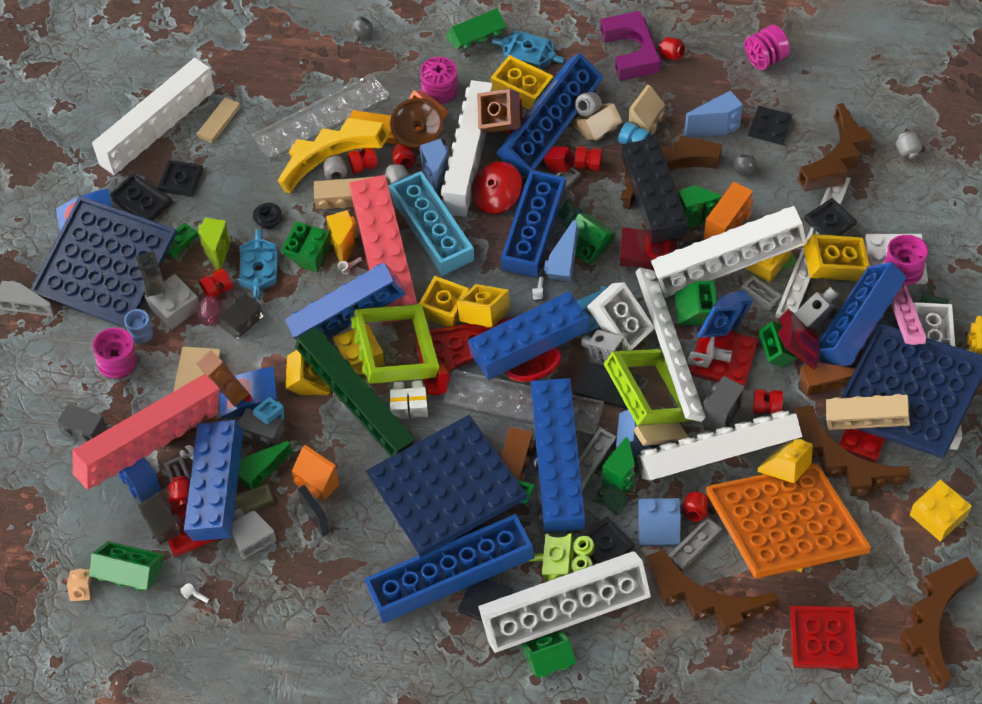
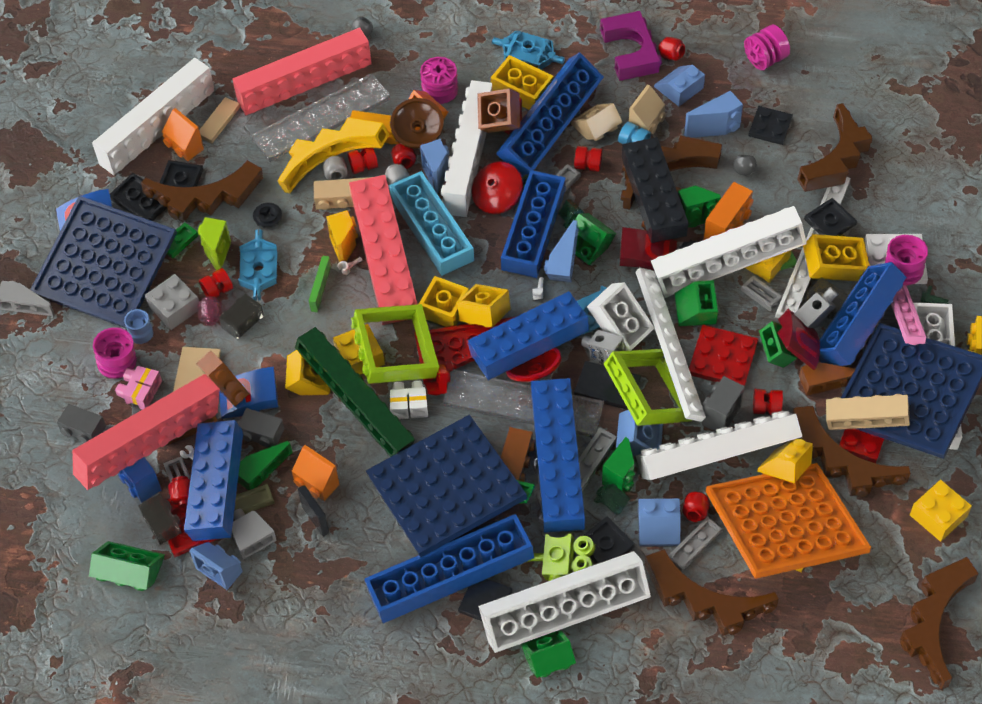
light nougat bracket [67,569,92,601] -> none
clear smoke brick [135,252,165,297] -> none
white hand [180,583,209,603] -> none
dark azure bracket [253,397,284,425] -> none
green slope [281,222,332,272] -> none
brick [285,263,406,340] -> none
green slope [445,8,506,50] -> none
red brick [543,147,575,173] -> none
light grey head [575,92,602,116] -> none
tan tile [634,423,688,446] -> none
light grey bracket [687,337,732,368] -> none
blue slope [697,291,753,338] -> none
red plate [790,606,858,669] -> none
light grey head [895,131,922,159] -> none
none -> bright pink hips [115,366,162,410]
none -> reddish brown arch [141,160,263,223]
none -> orange slope [162,108,204,161]
none -> medium blue slope [189,542,243,590]
none -> coral brick [233,28,371,116]
none -> bright green tile [309,256,331,313]
none -> medium blue slope [654,65,705,107]

